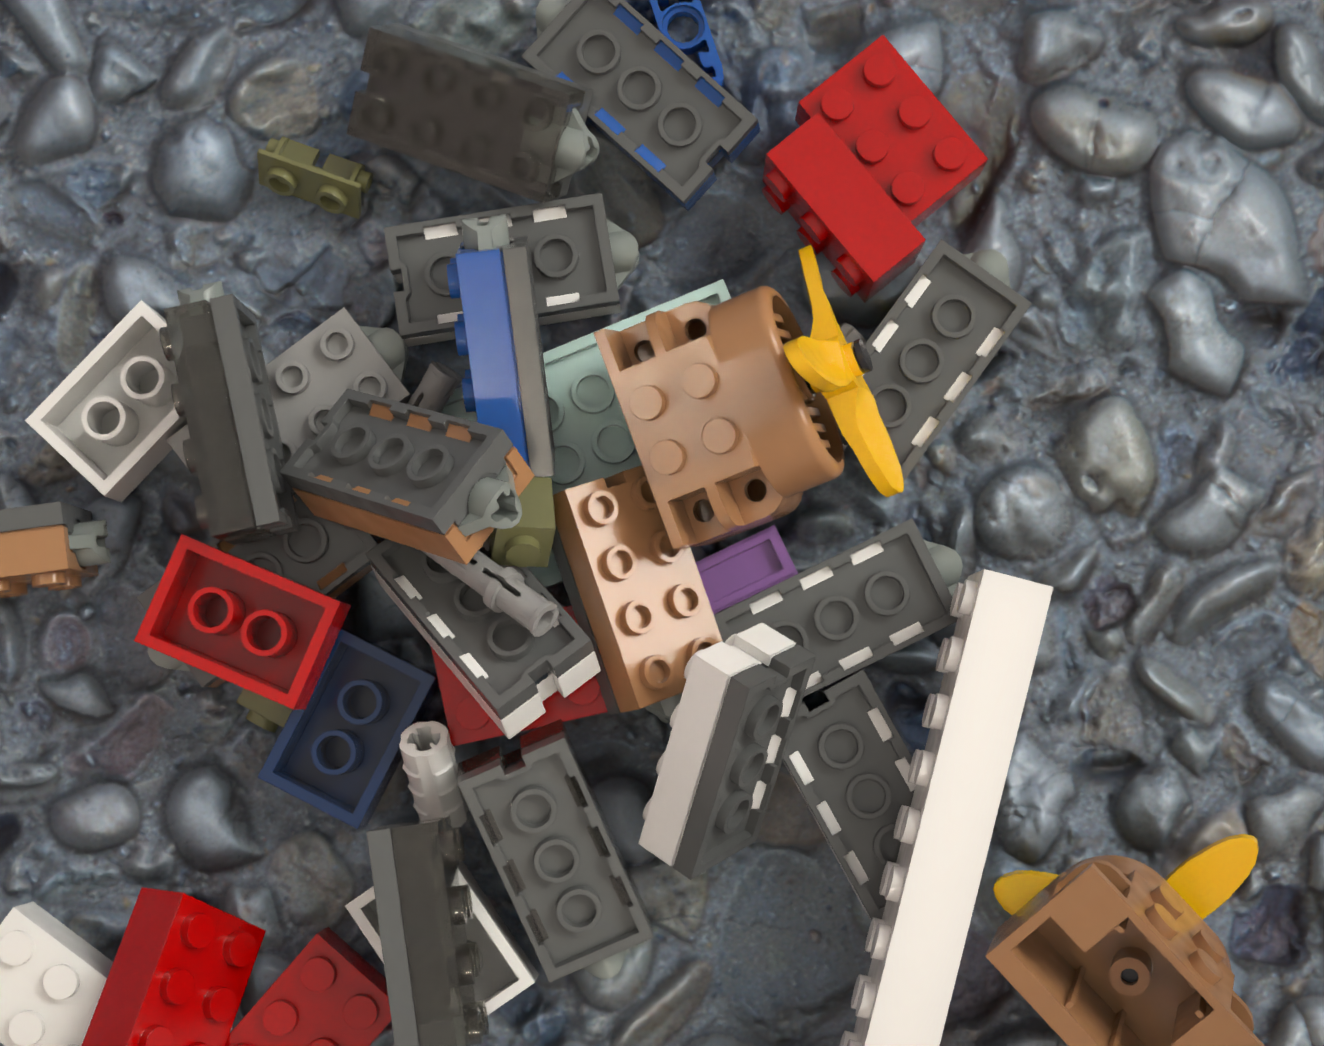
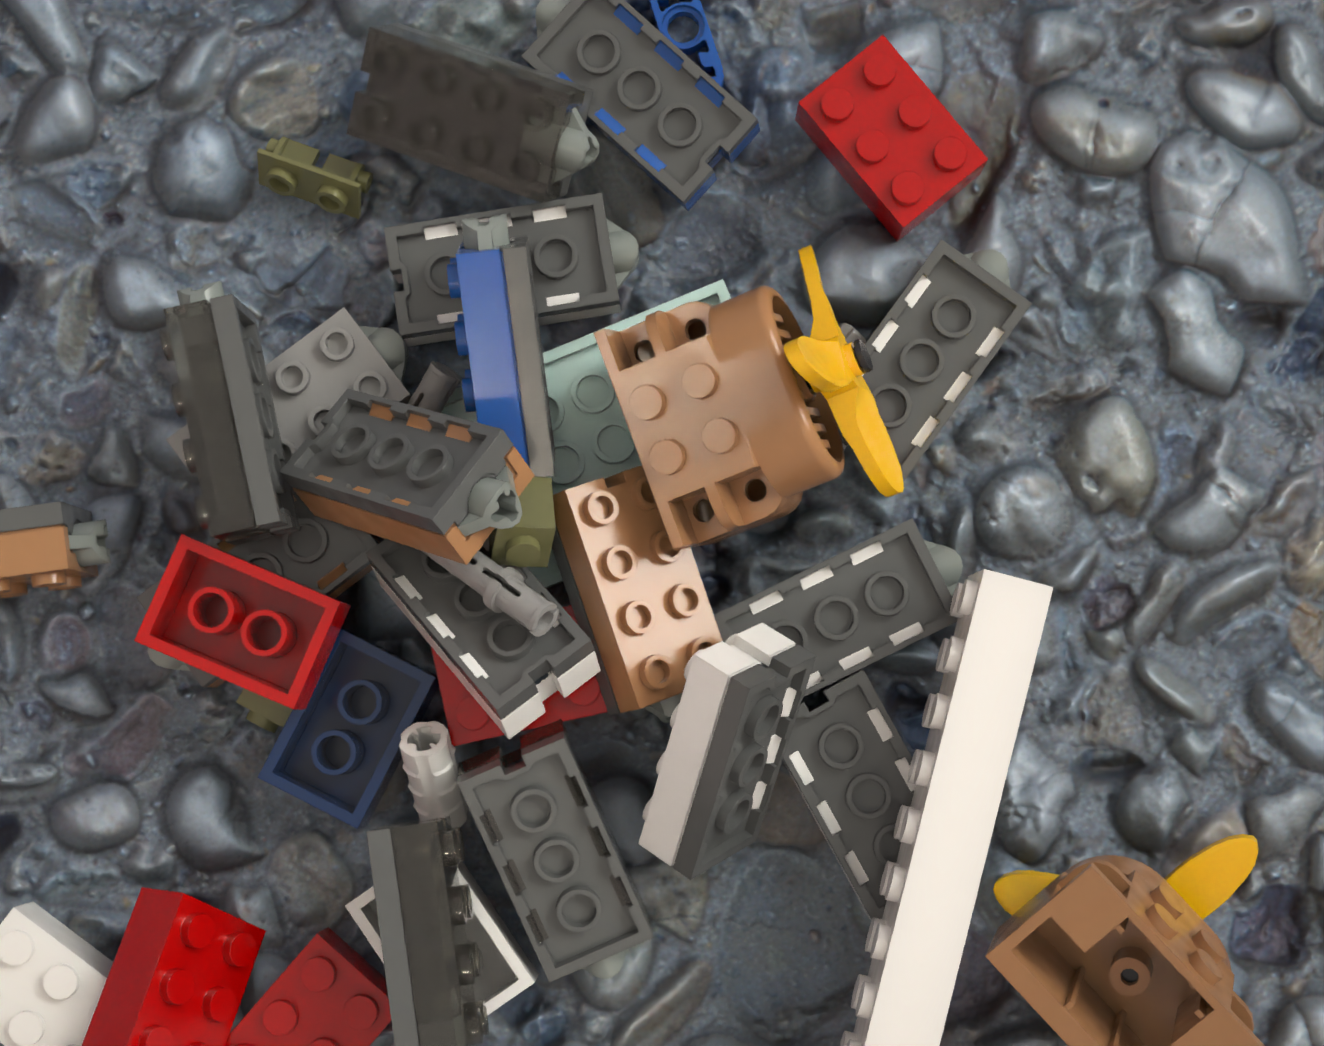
white brick [25,300,228,503] -> none
medium lavender tile [696,525,798,615] -> none
red brick [762,112,926,303] -> none

